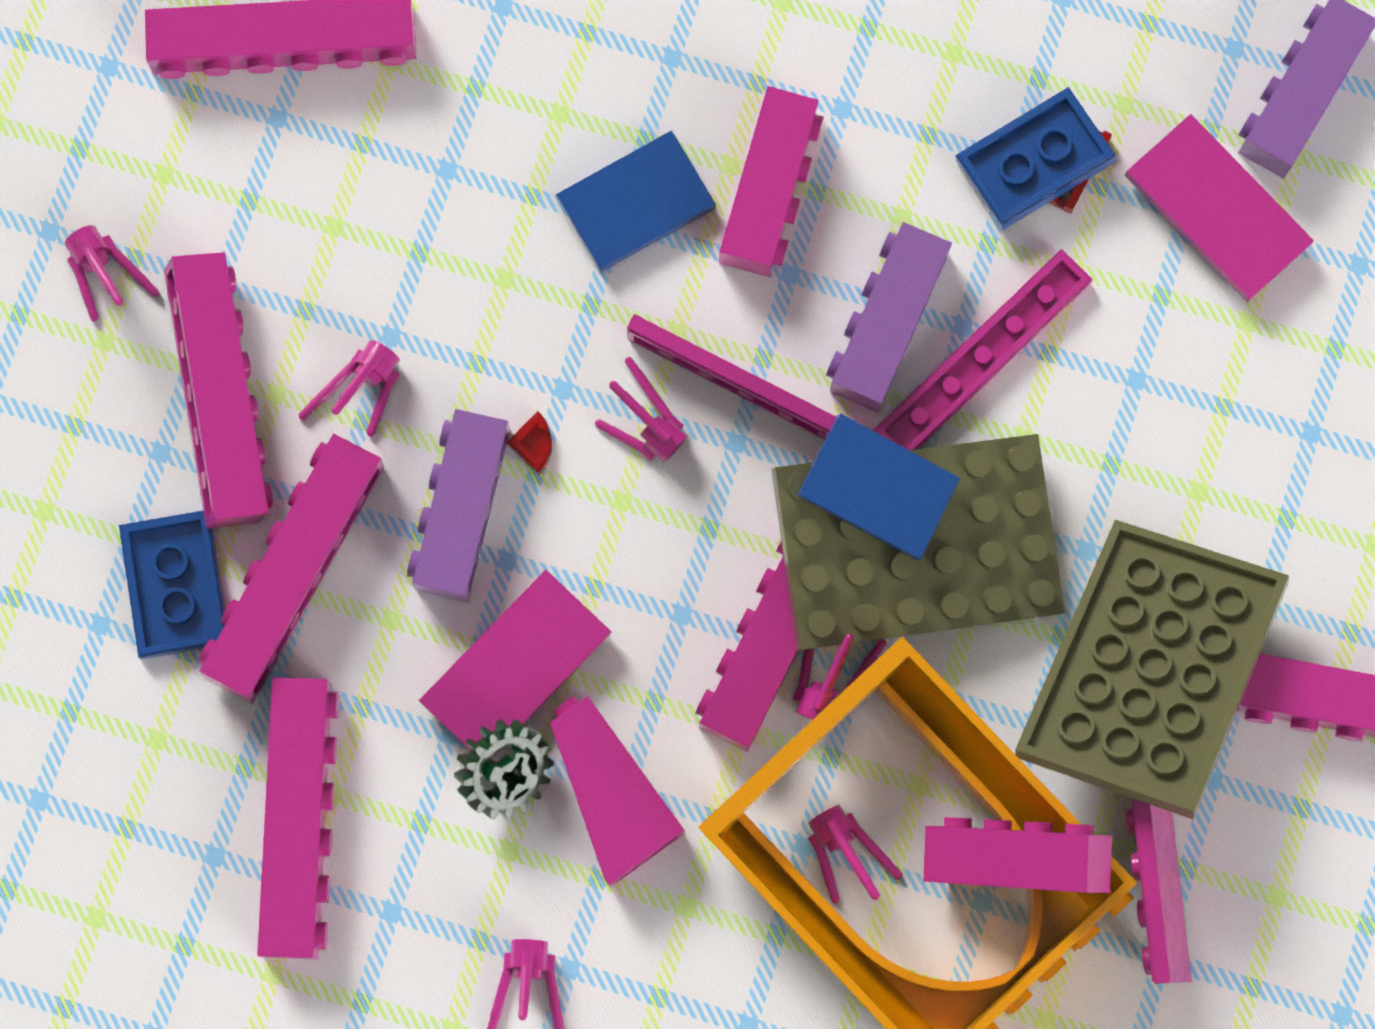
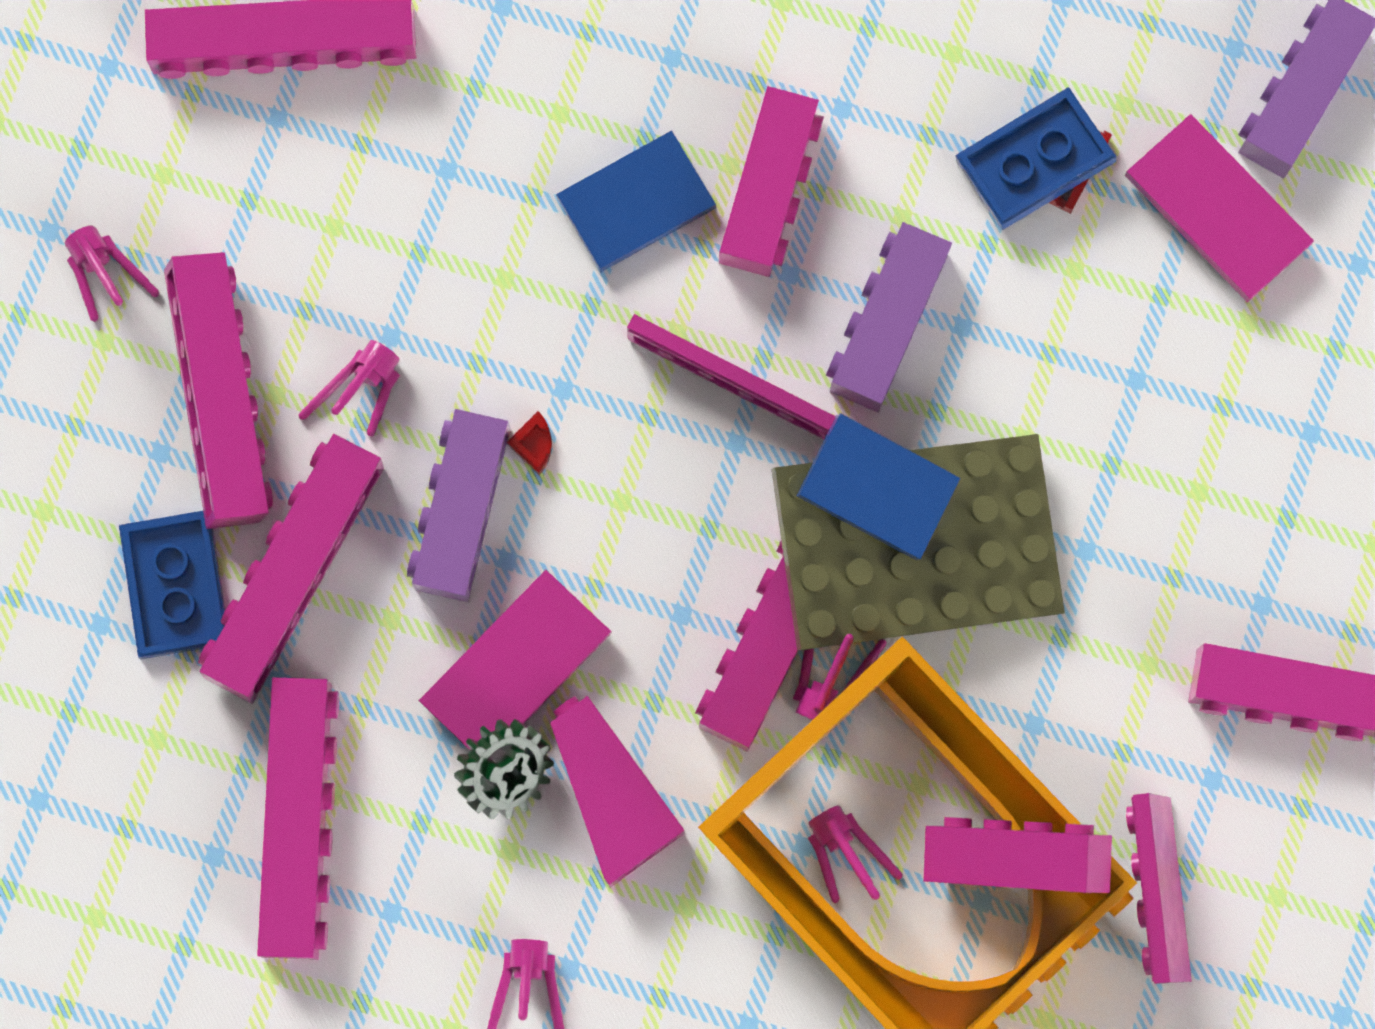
dark pink plant [595,357,688,463] -> none
dark pink tile [872,249,1093,450] -> none
olive plate [1015,519,1289,820] -> none

